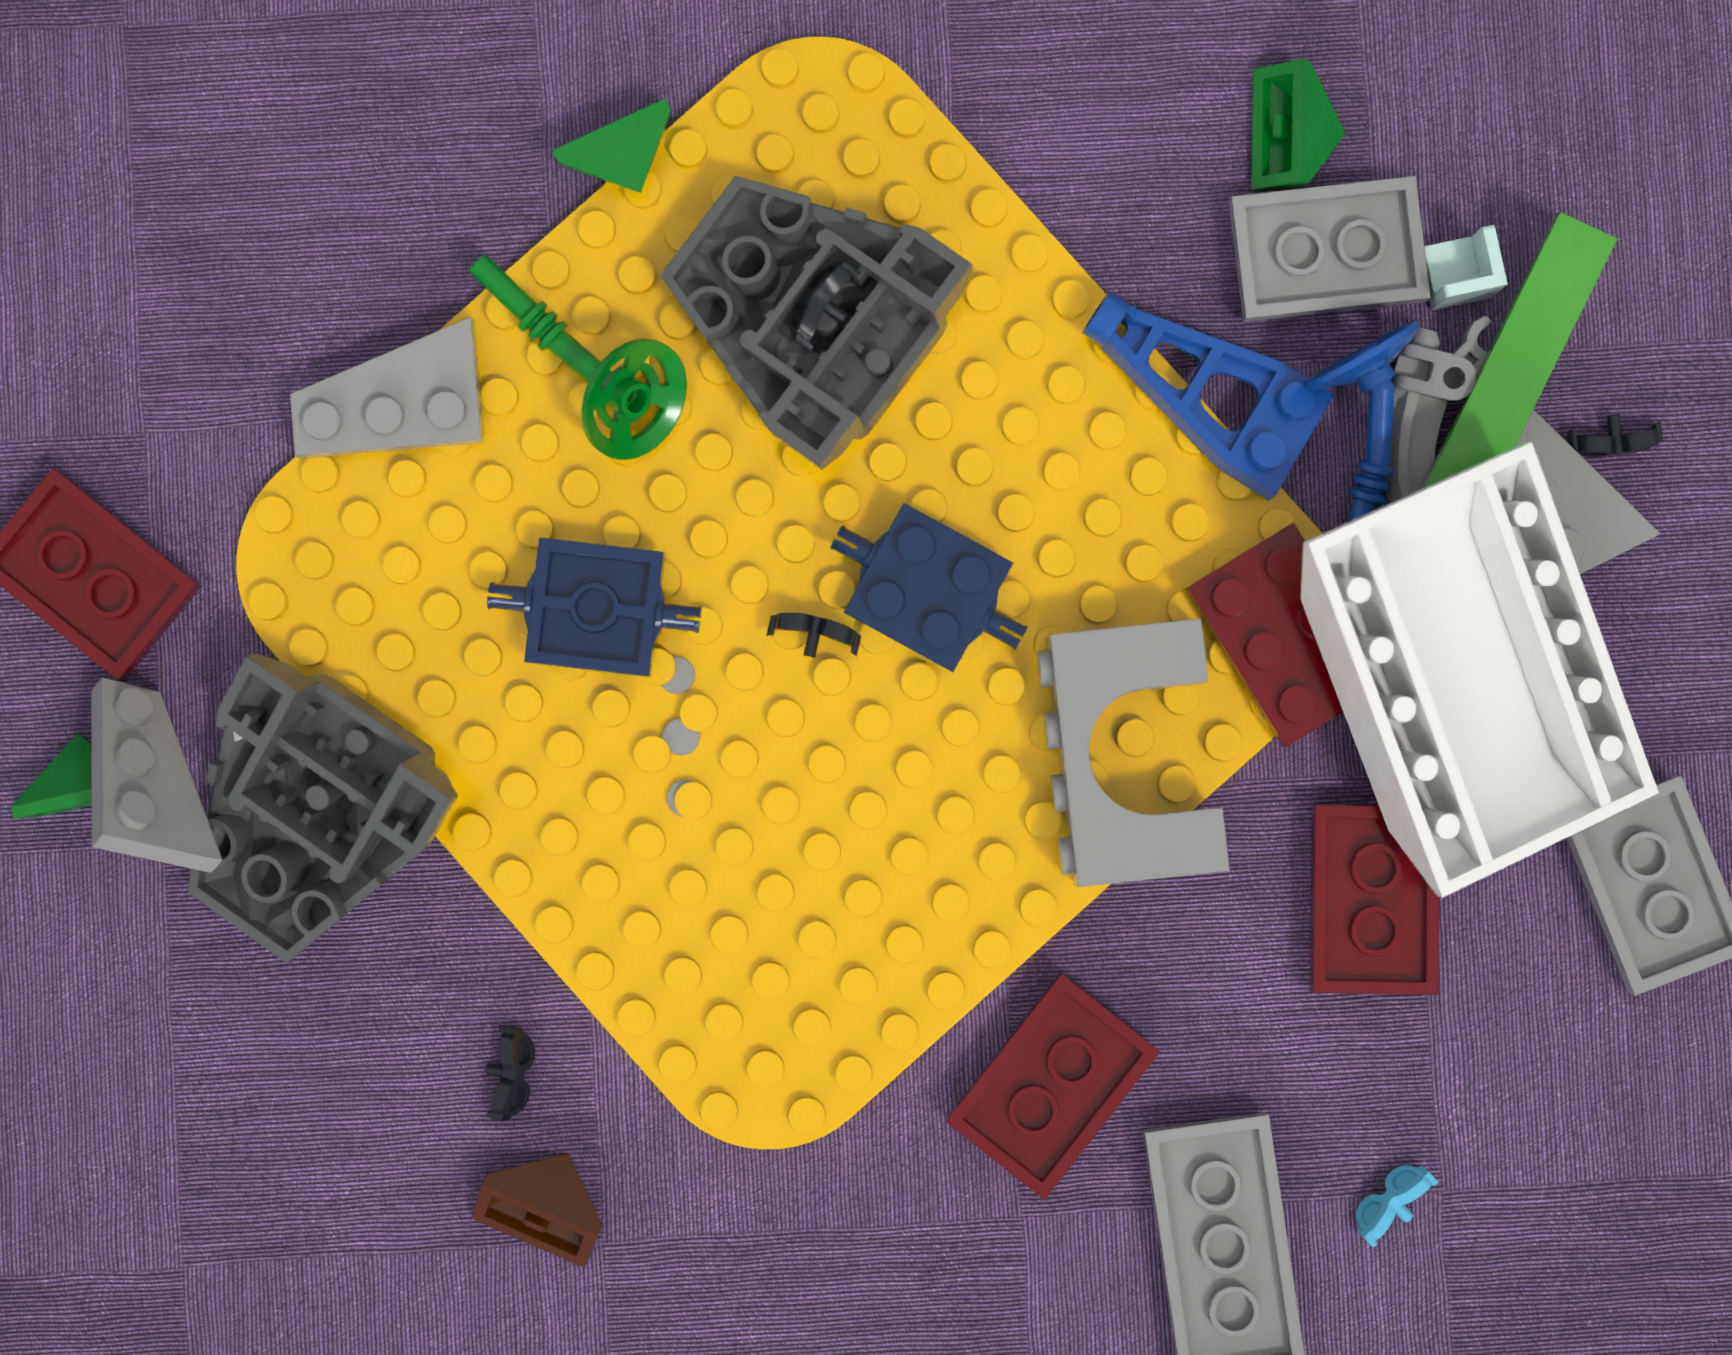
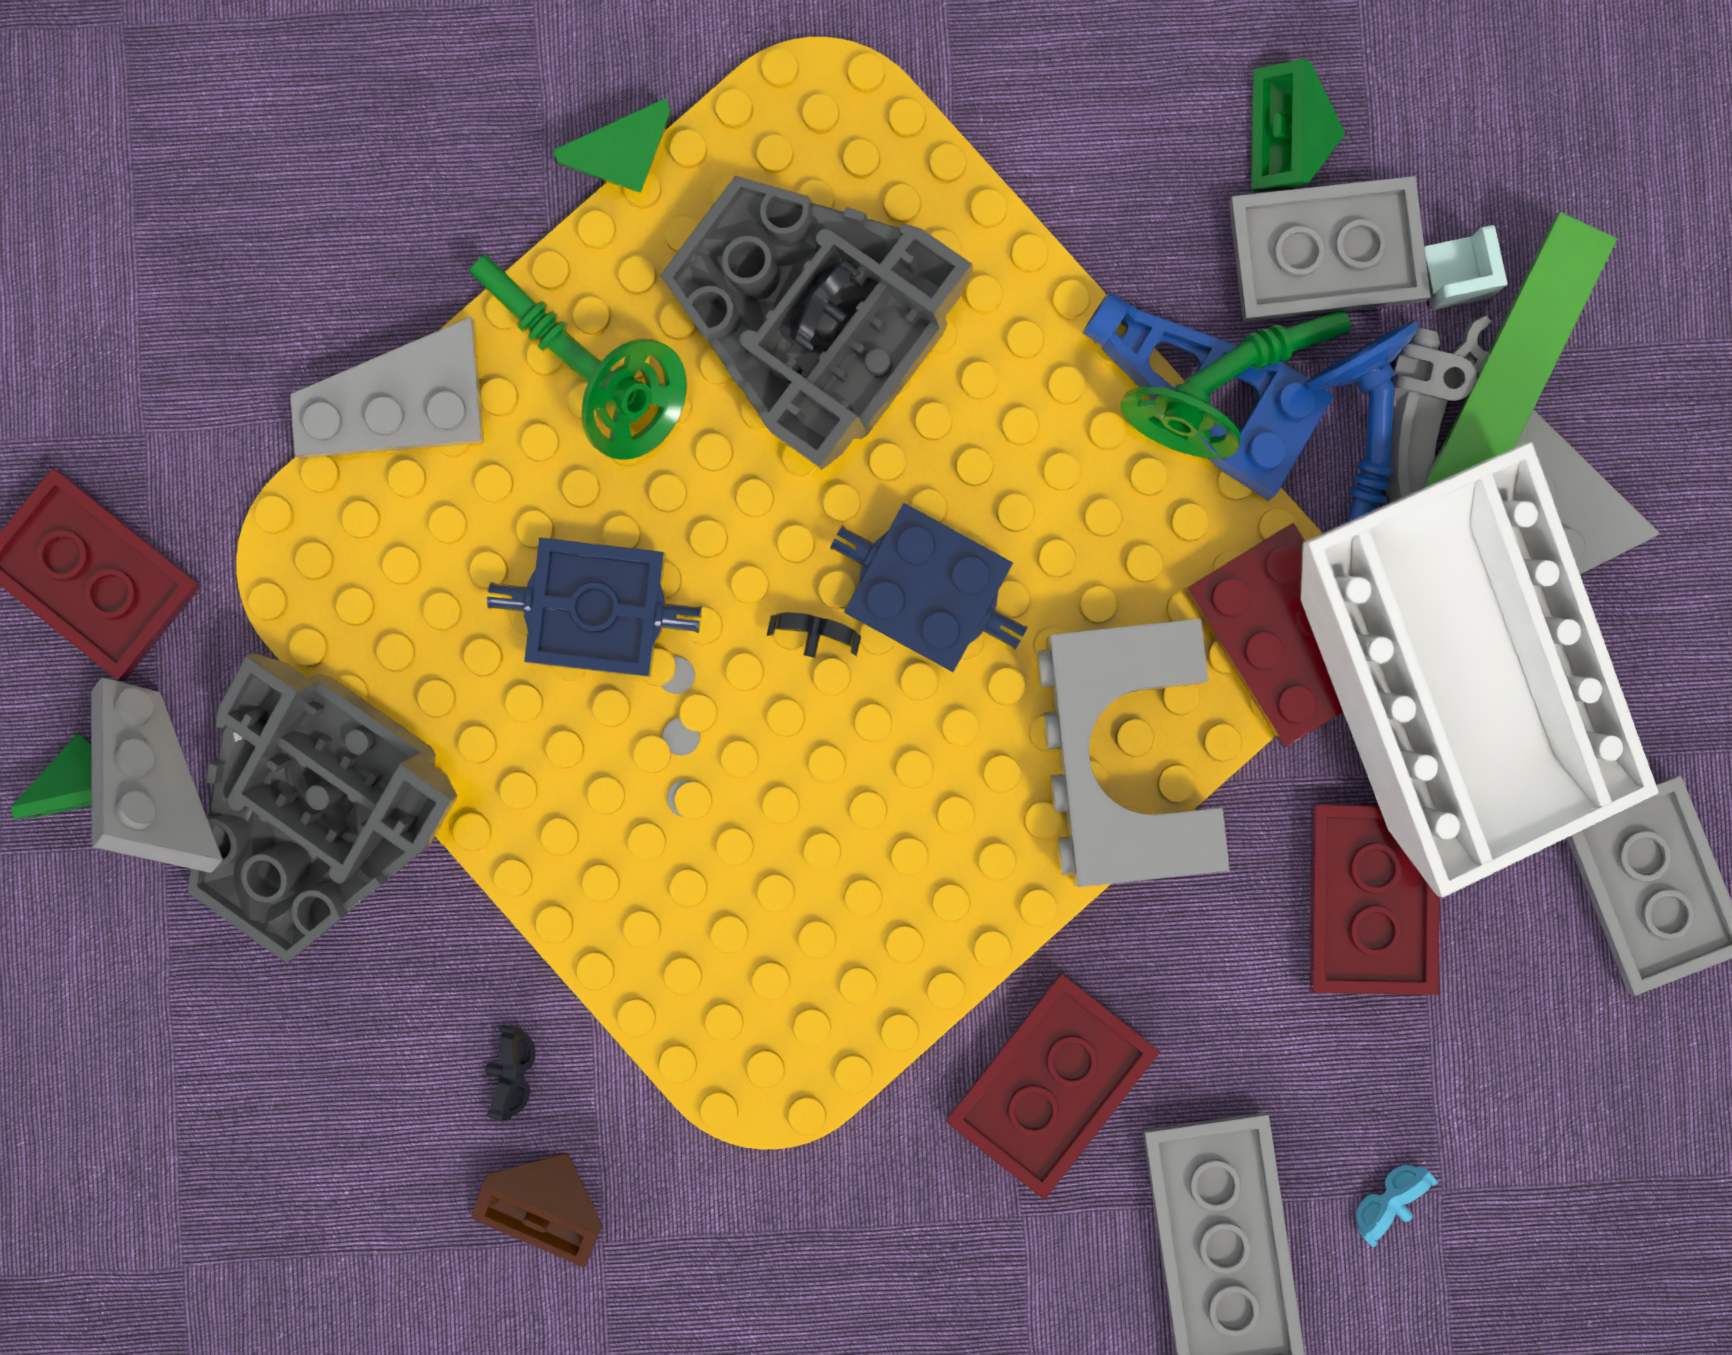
black piece [1567,414,1663,457] -> none
none -> green dish [1120,310,1351,459]

